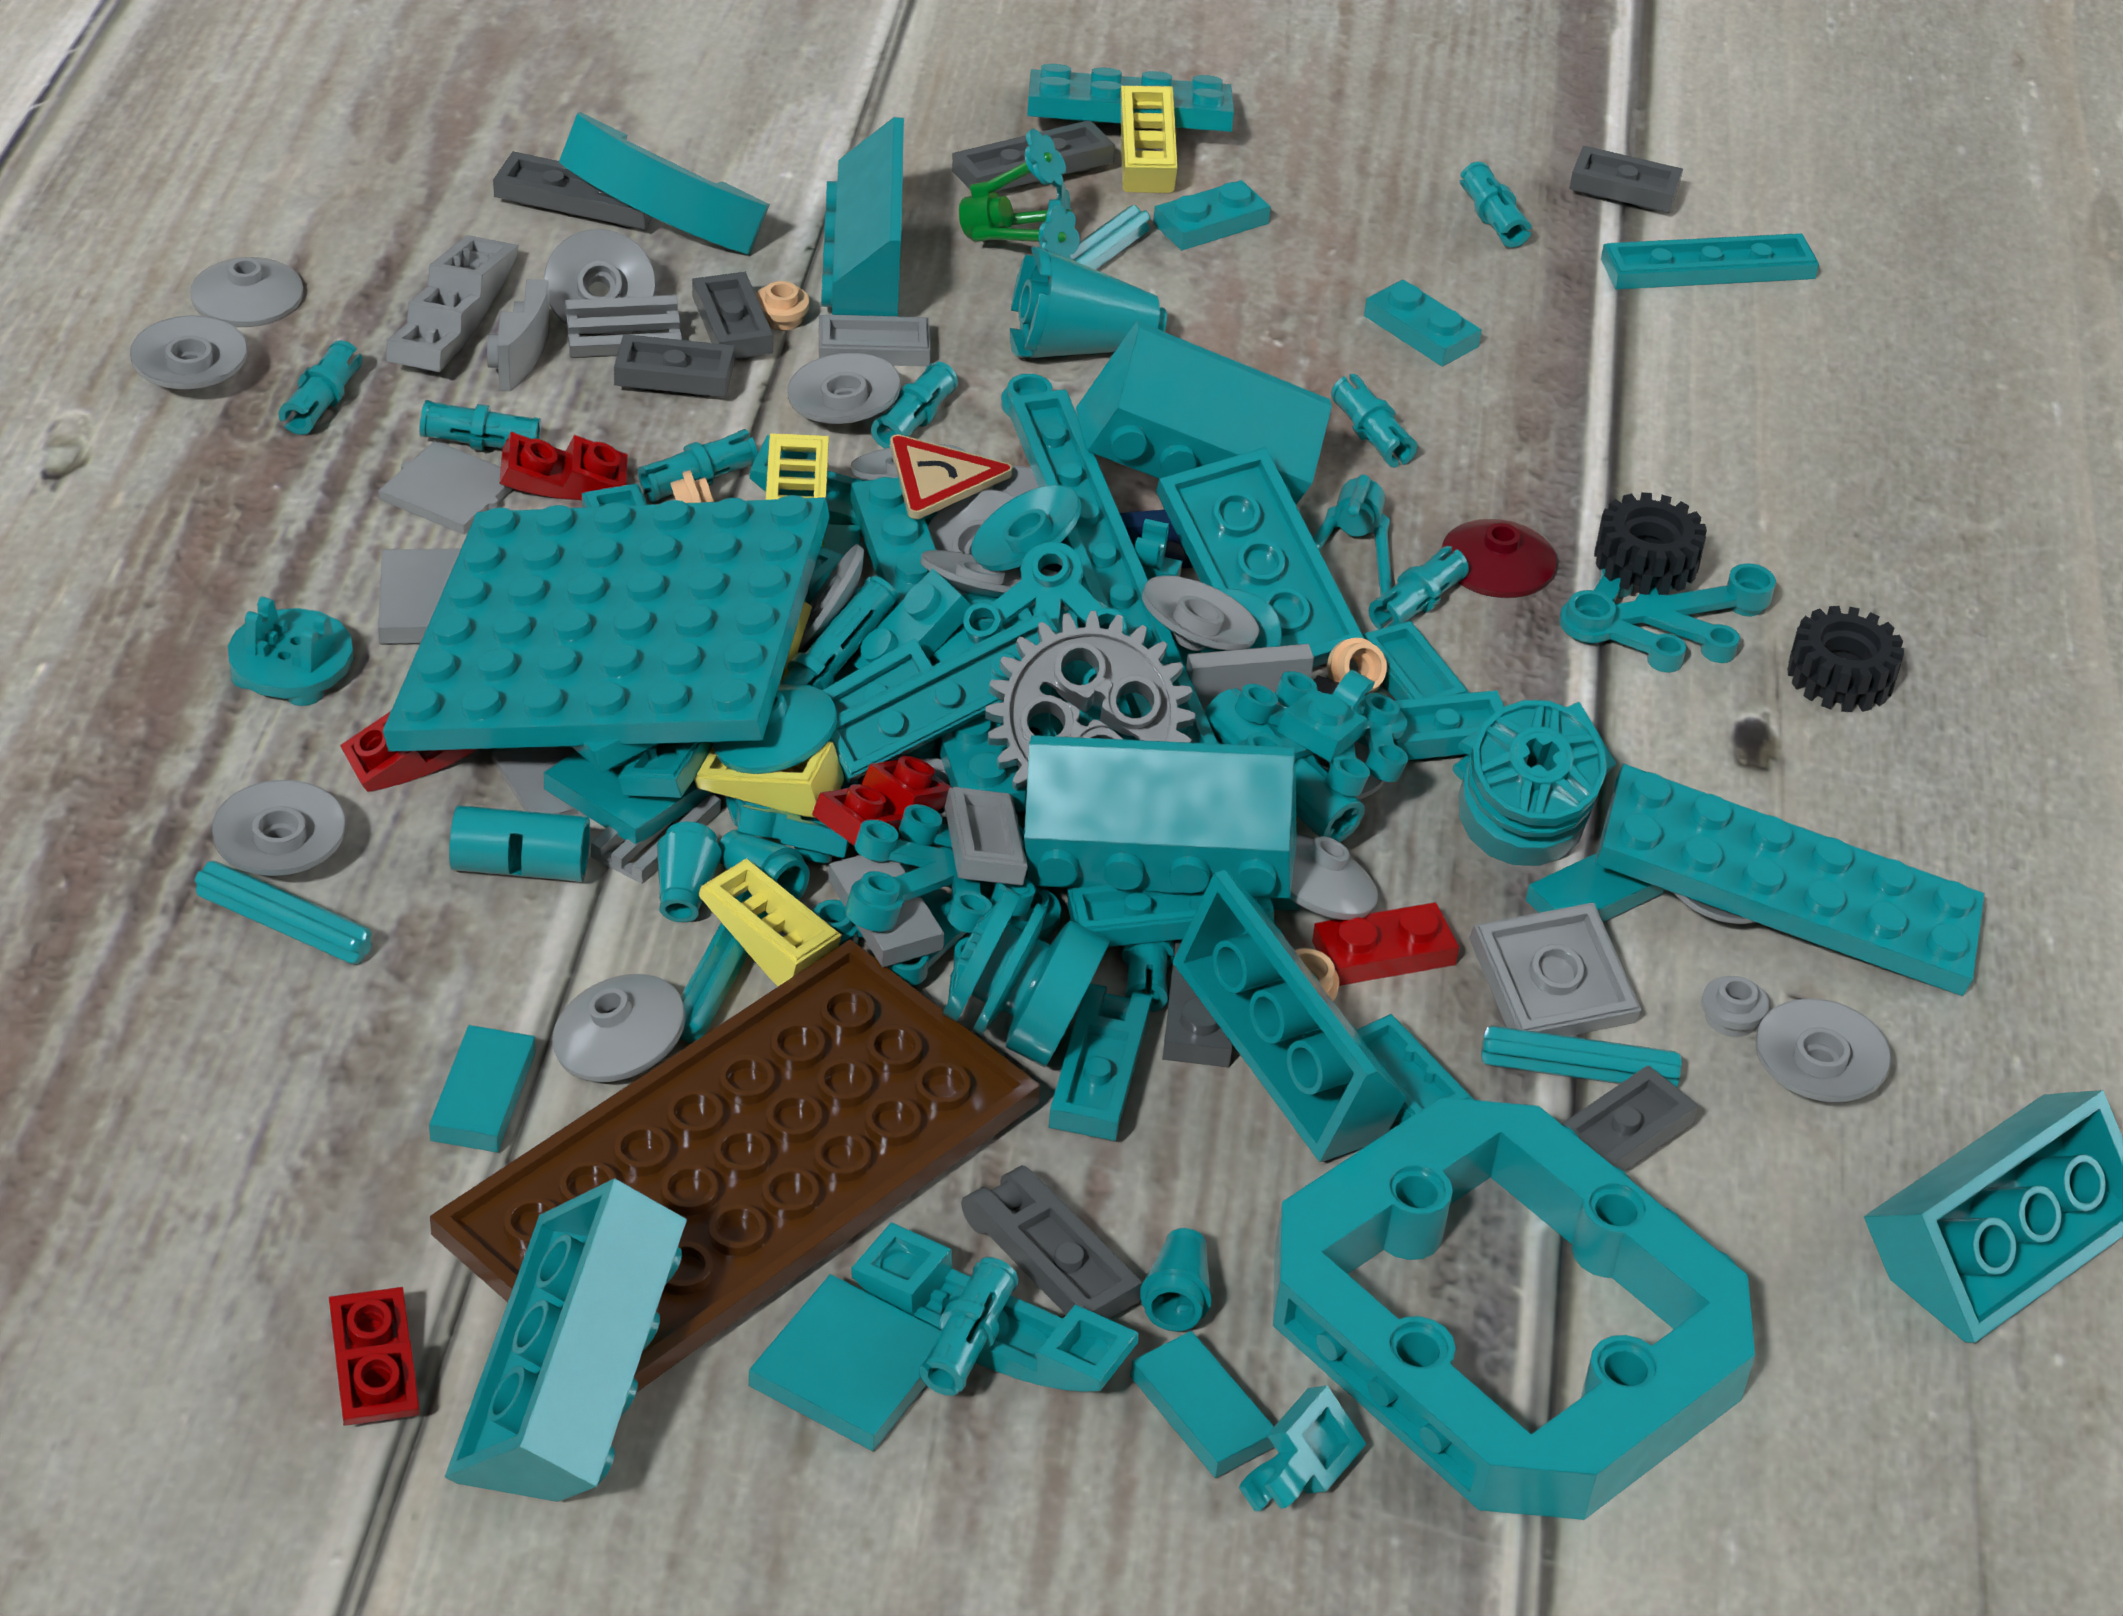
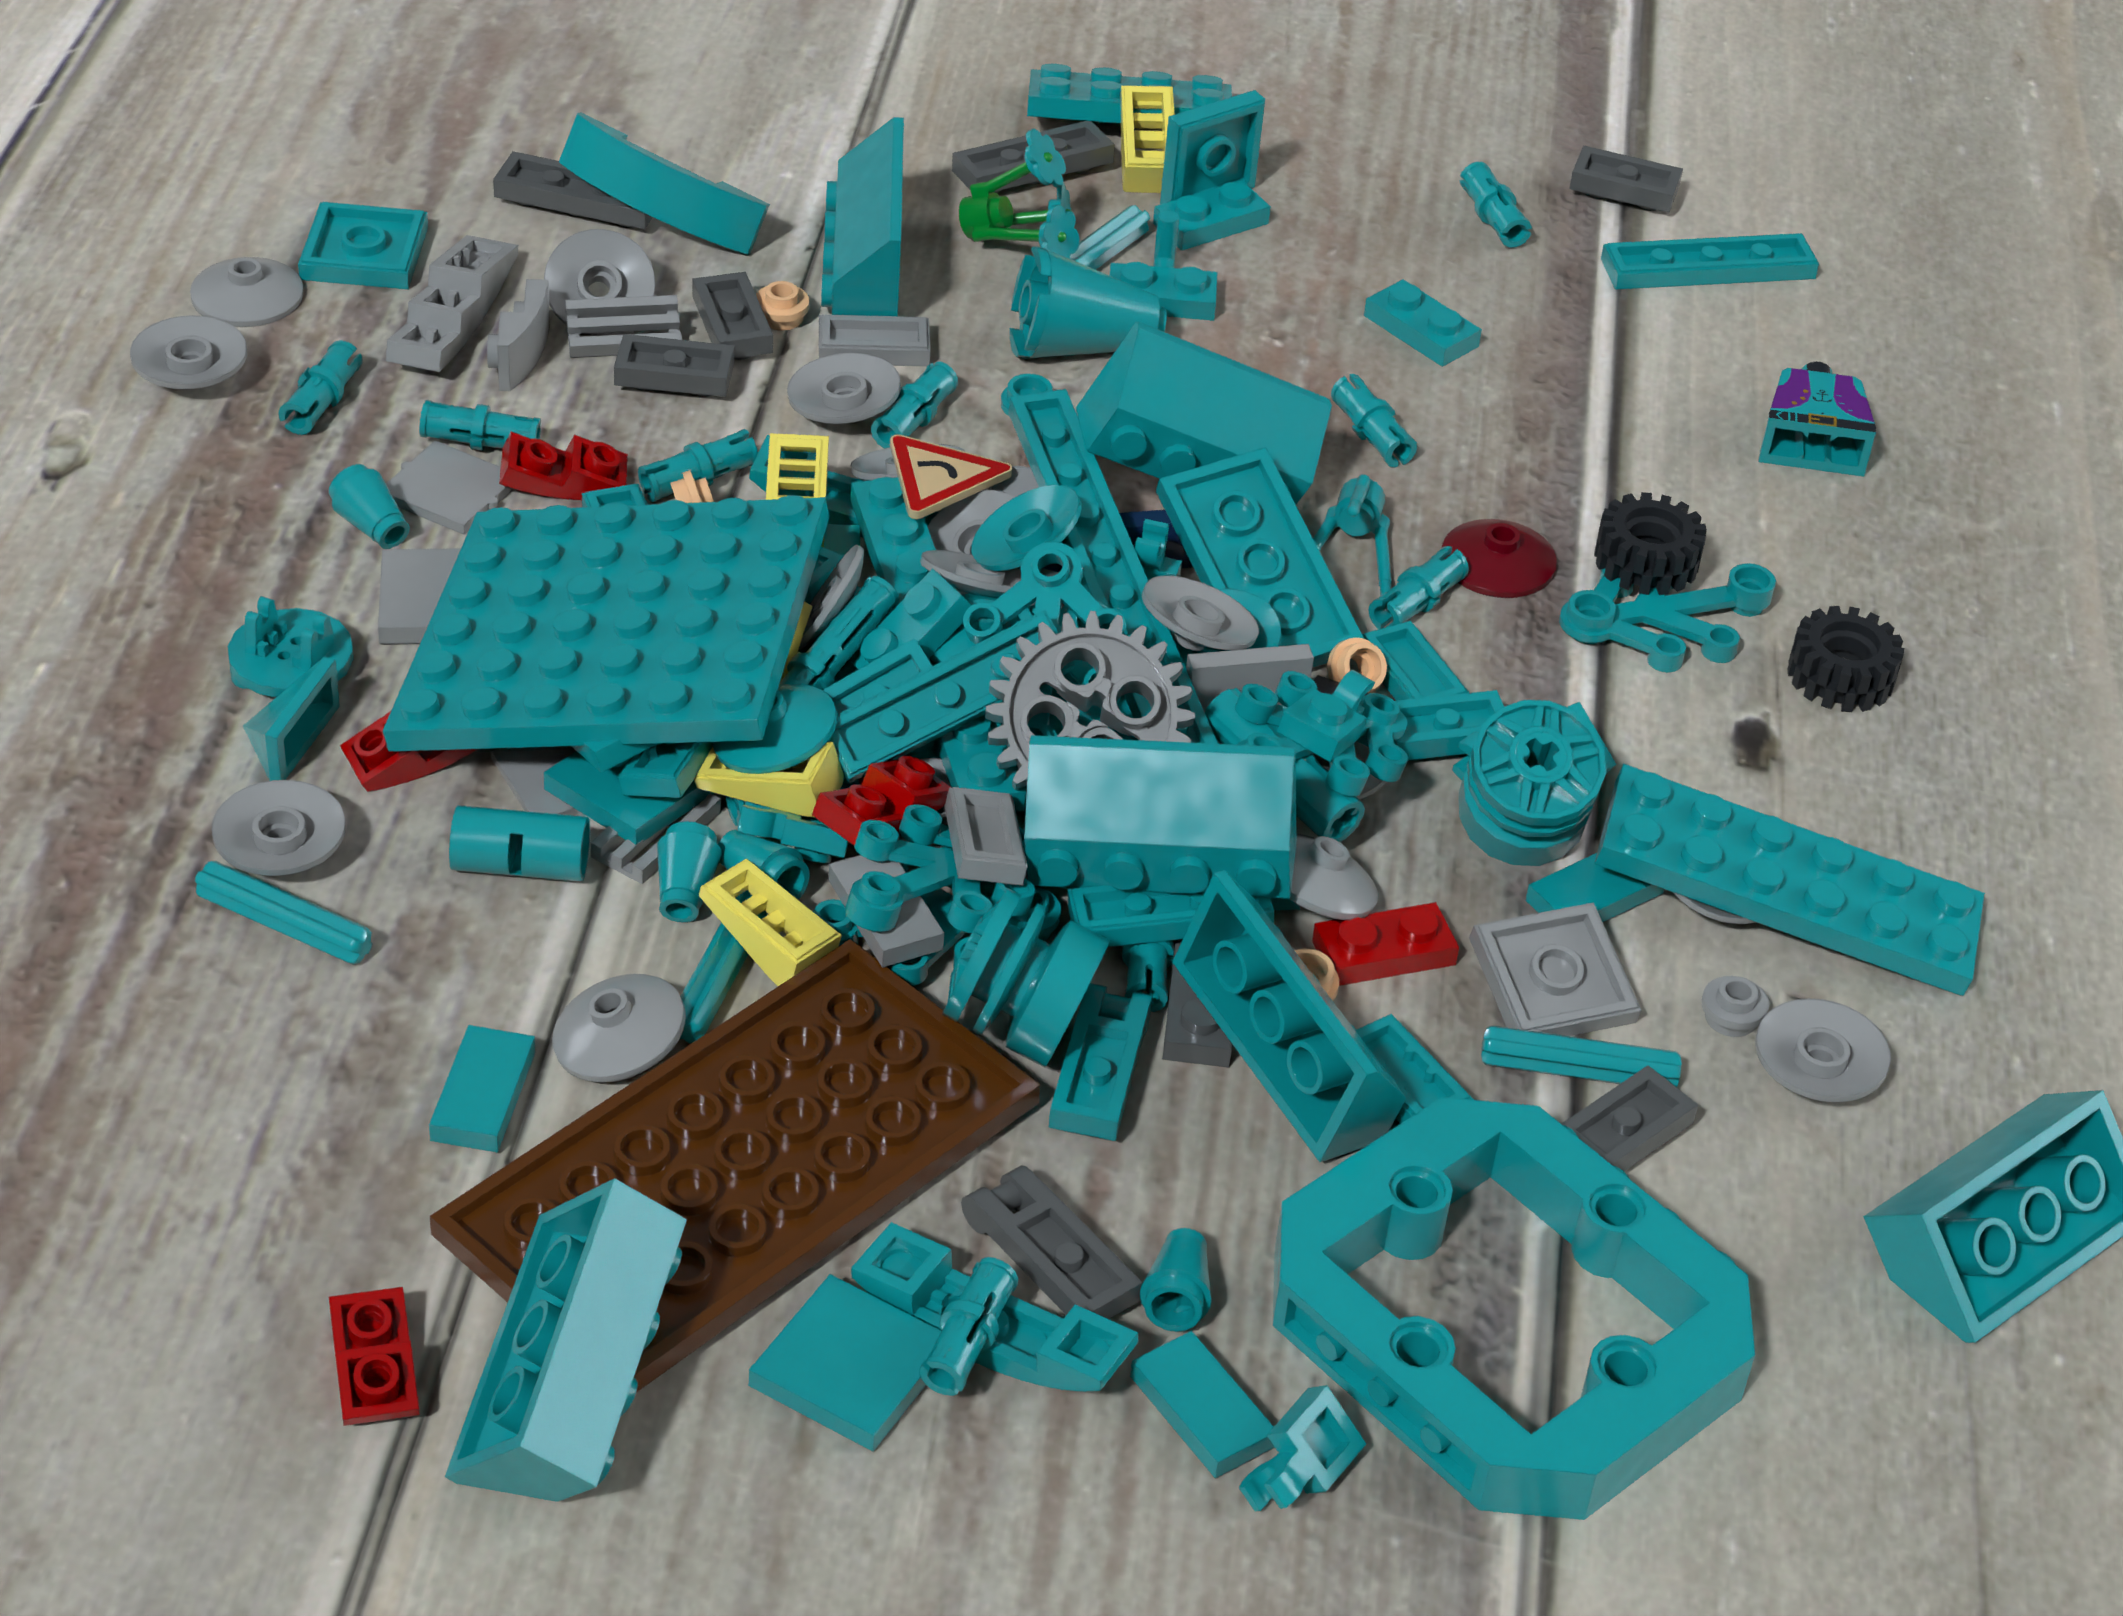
none -> teal slope [243,657,340,781]
none -> teal tile [298,202,428,290]
none -> teal cone [329,464,410,549]
none -> teal plate [1109,210,1218,321]
none -> teal tile [1160,90,1265,204]
none -> teal torso [1758,361,1876,477]

